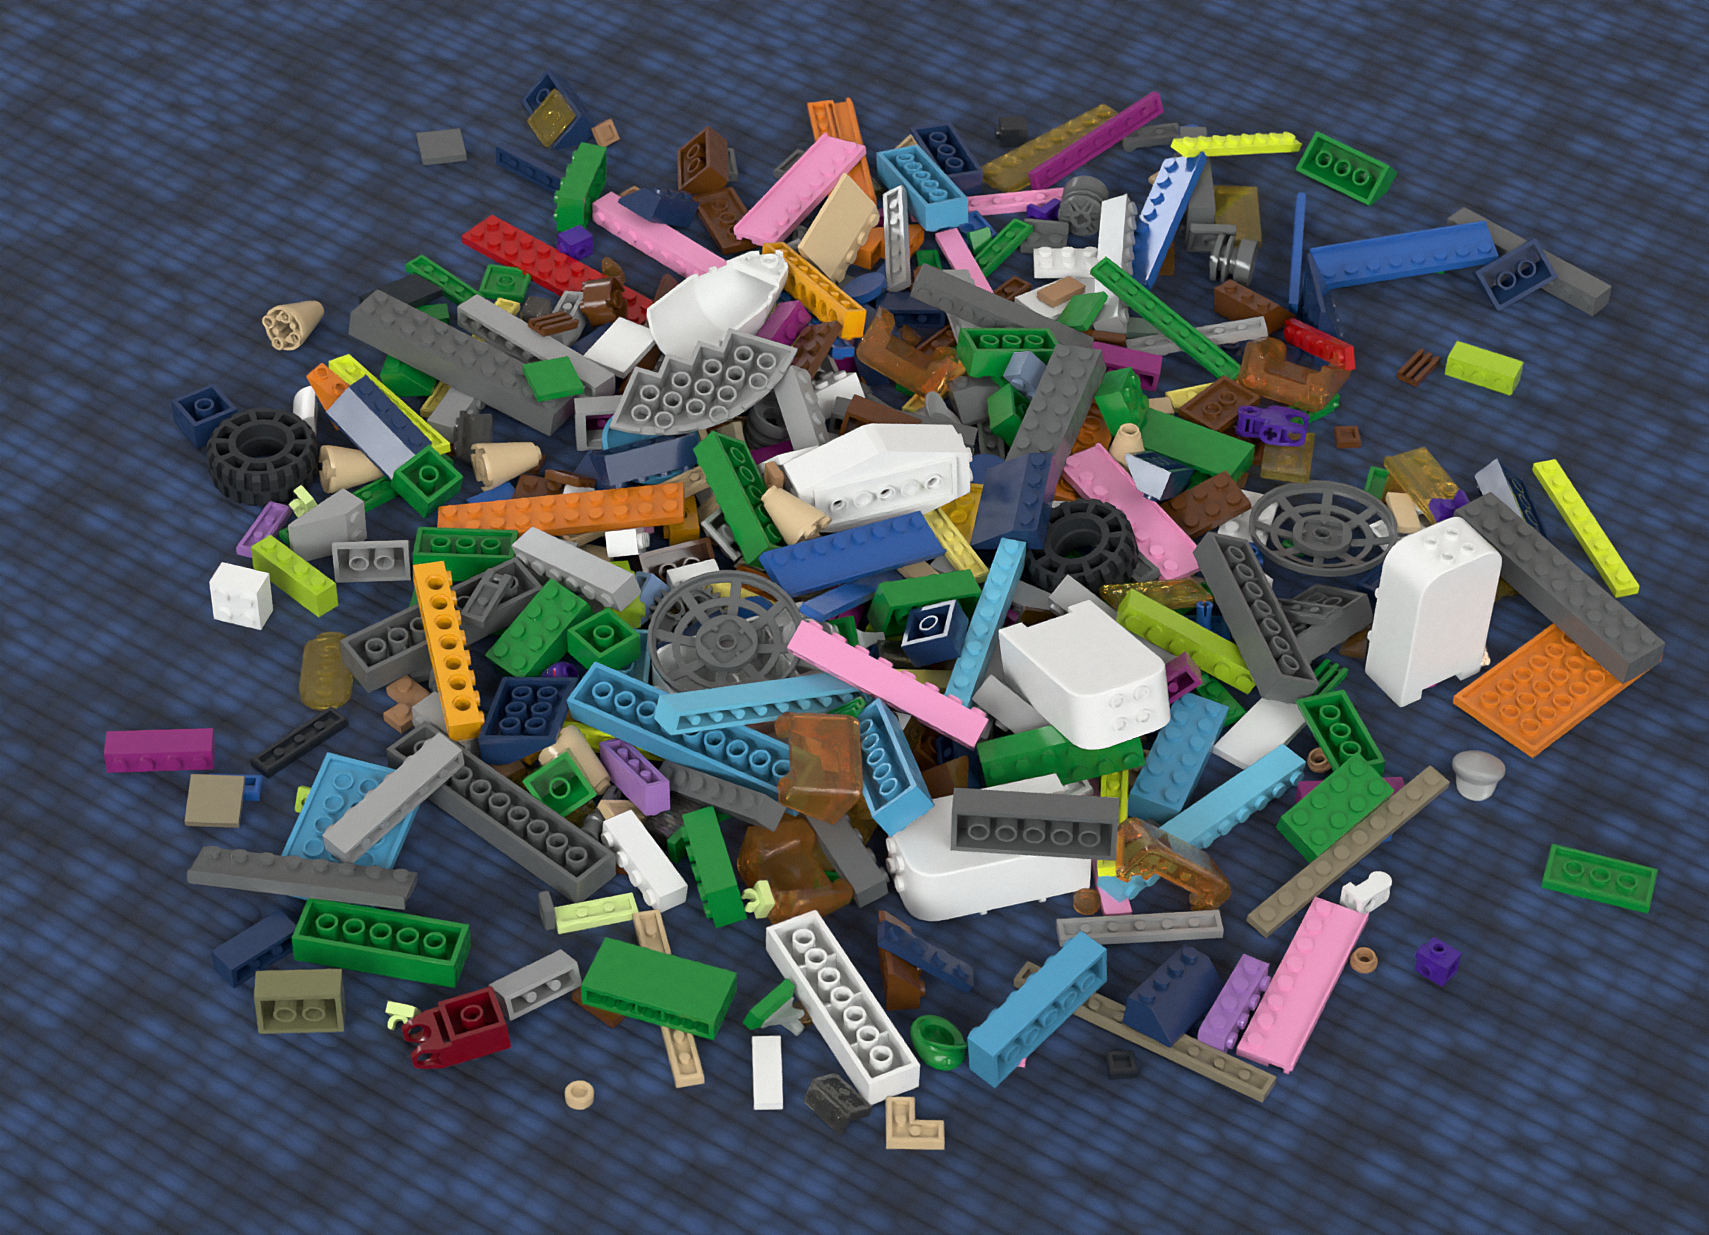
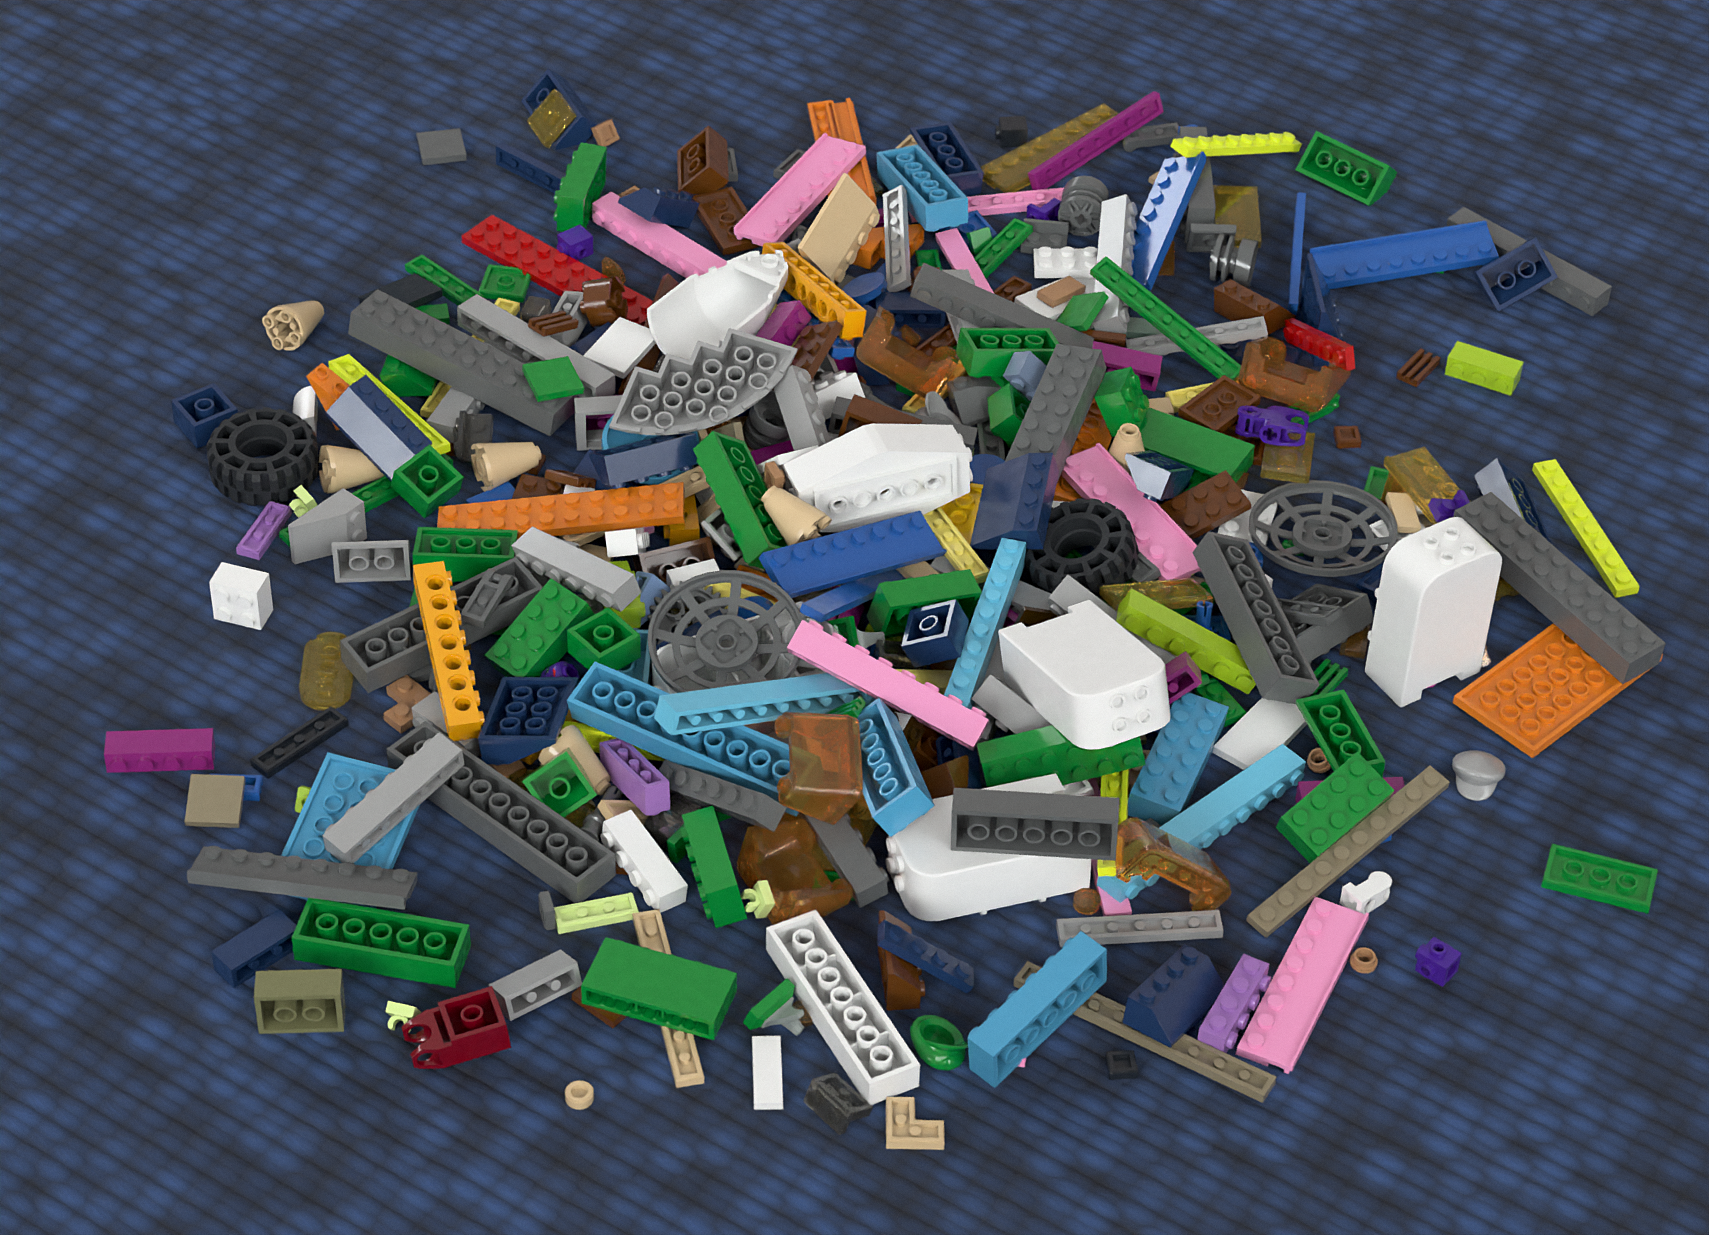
lime brick [251,535,338,618] -> none

